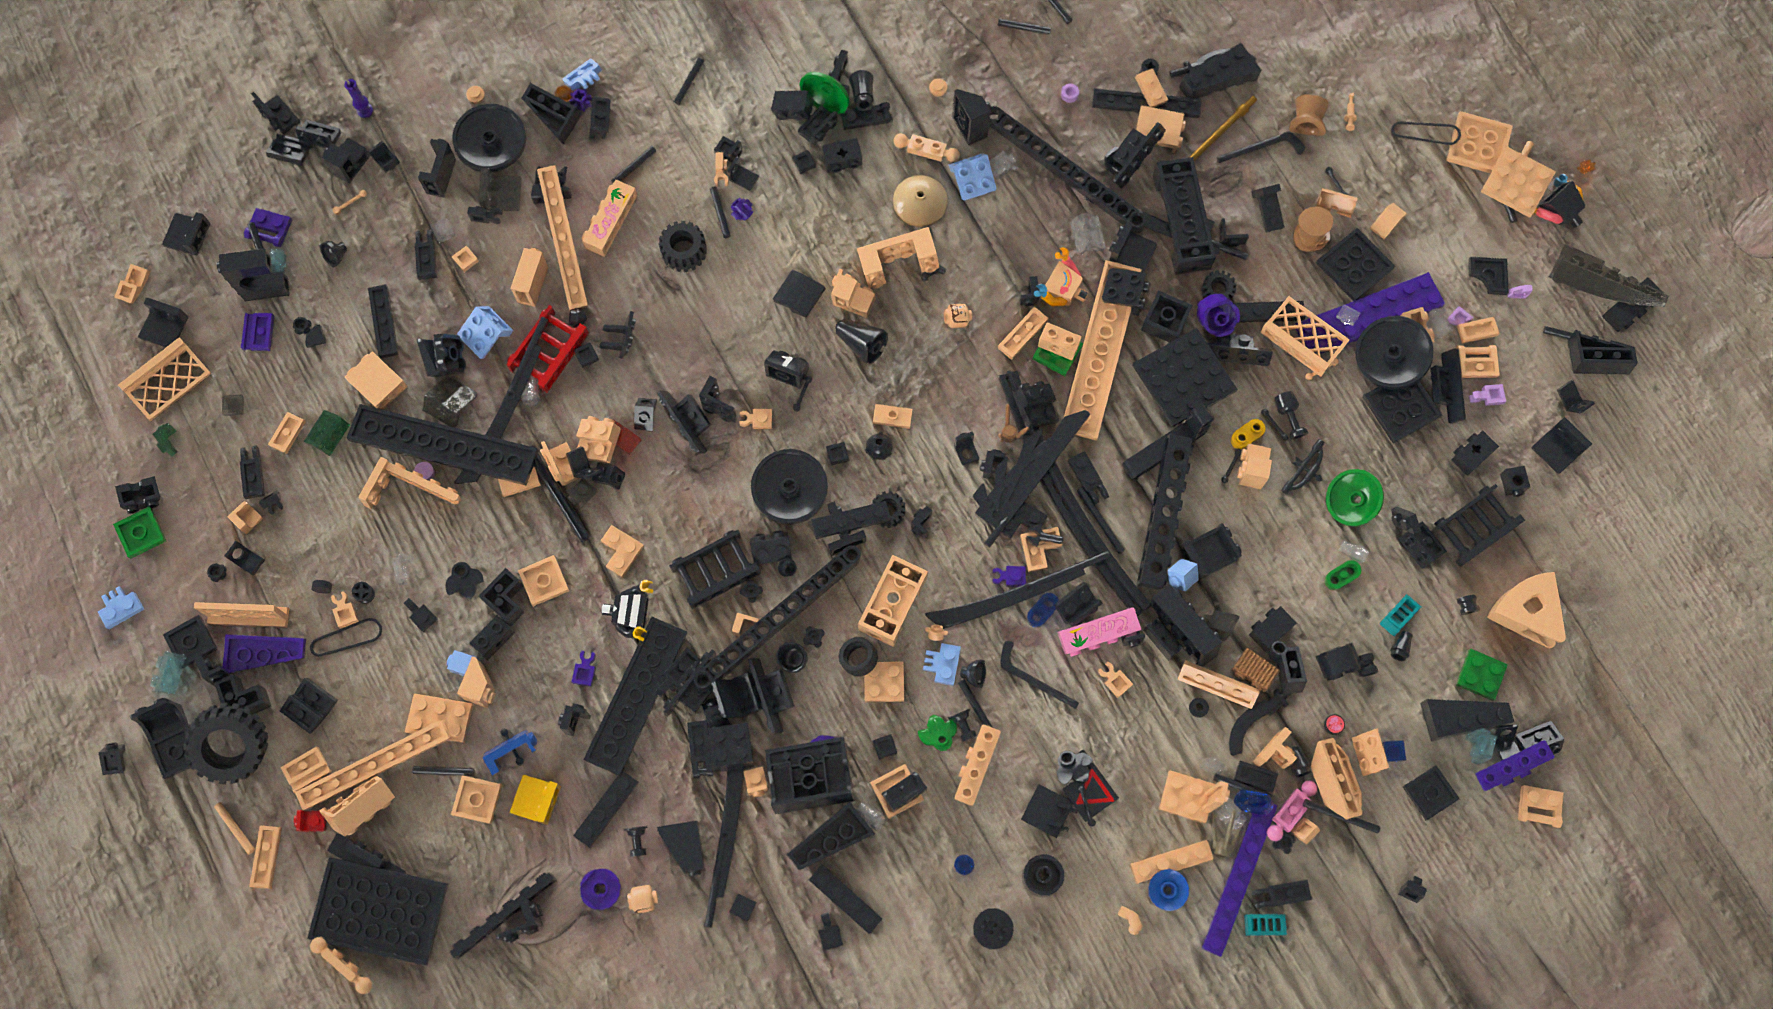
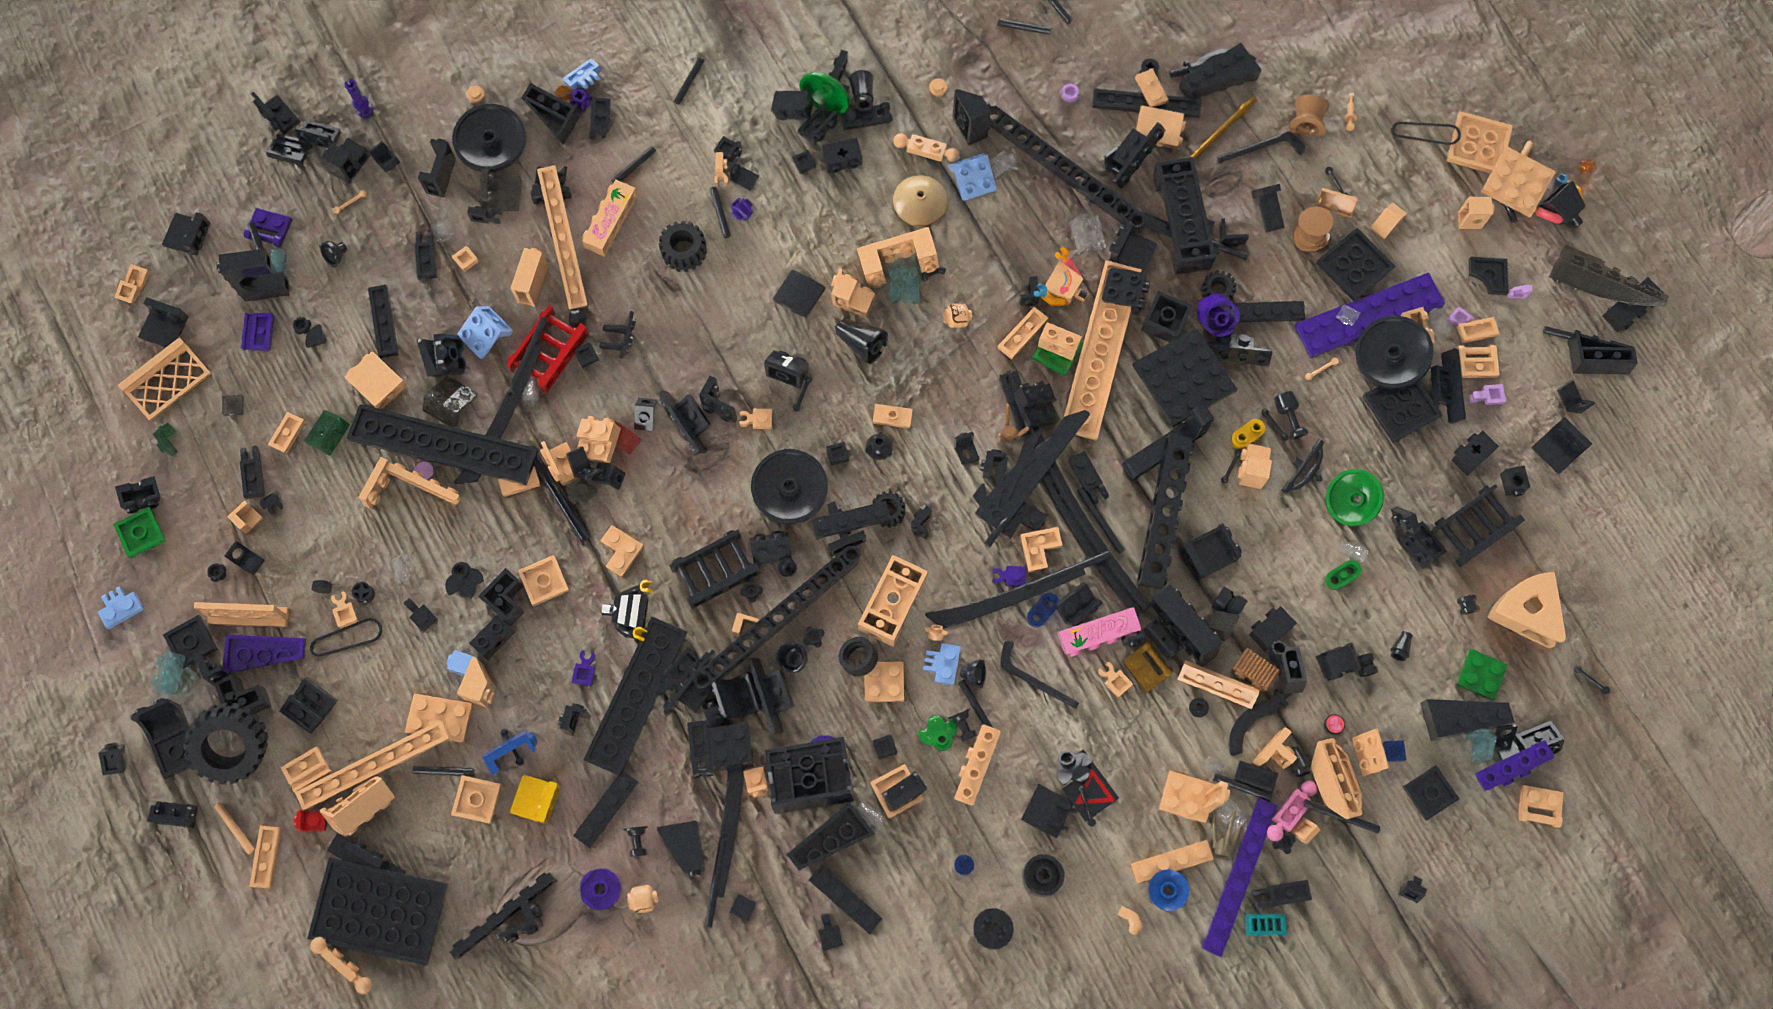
black bar [1026,525,1064,547] -> none
light blue brick [1168,559,1199,592] -> none
clear blue plate [1234,790,1274,815] -> none
light nougat fence [1260,296,1349,377] -> none
teal slope [1380,594,1421,636] -> none
none -> black hinge [147,801,198,828]
none -> clear light blue bracket [889,263,919,304]
none -> pearl gold plate [1122,641,1175,693]
none -> black wheel [1211,586,1248,622]
none -> light nougat brick [1458,197,1495,229]
none -> black hinge [1574,666,1610,694]

